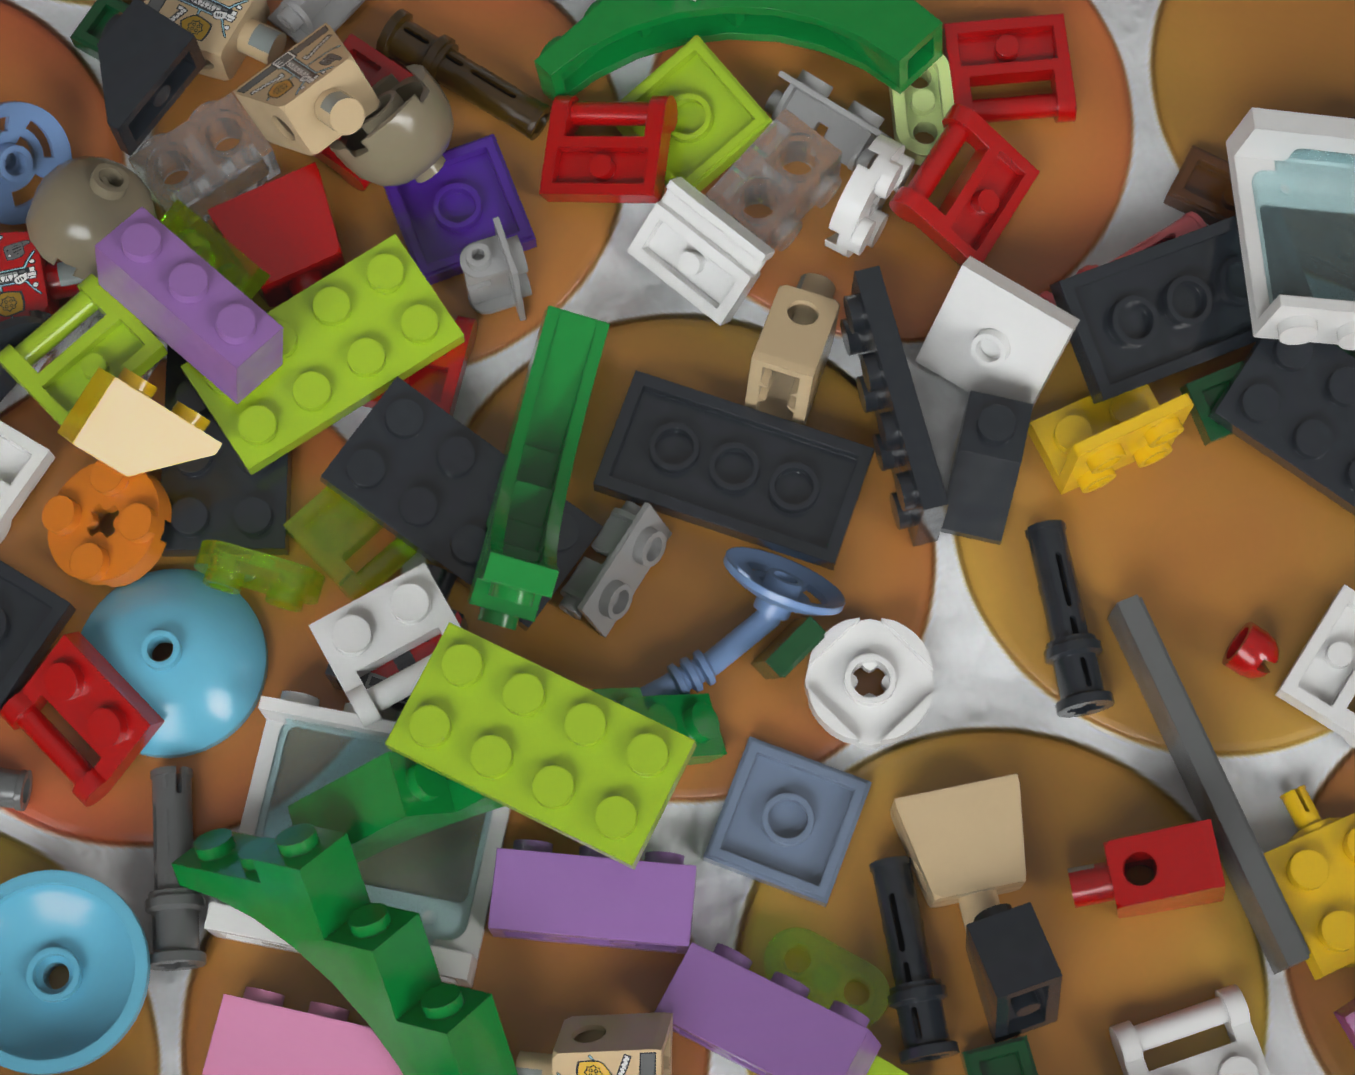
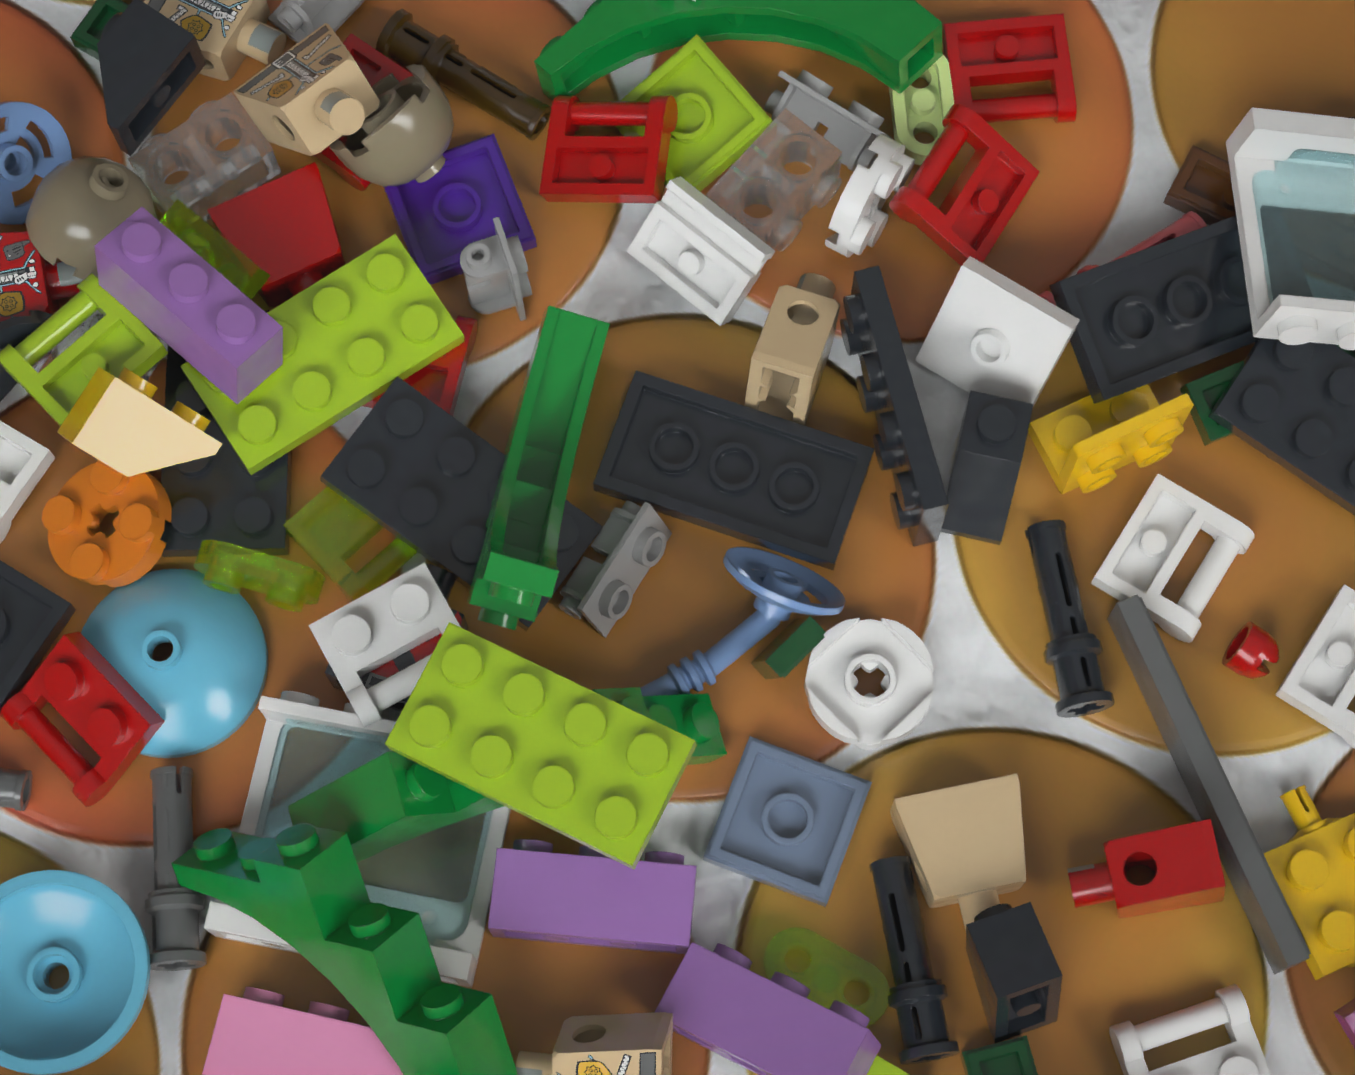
none -> white plate [1091,474,1255,643]

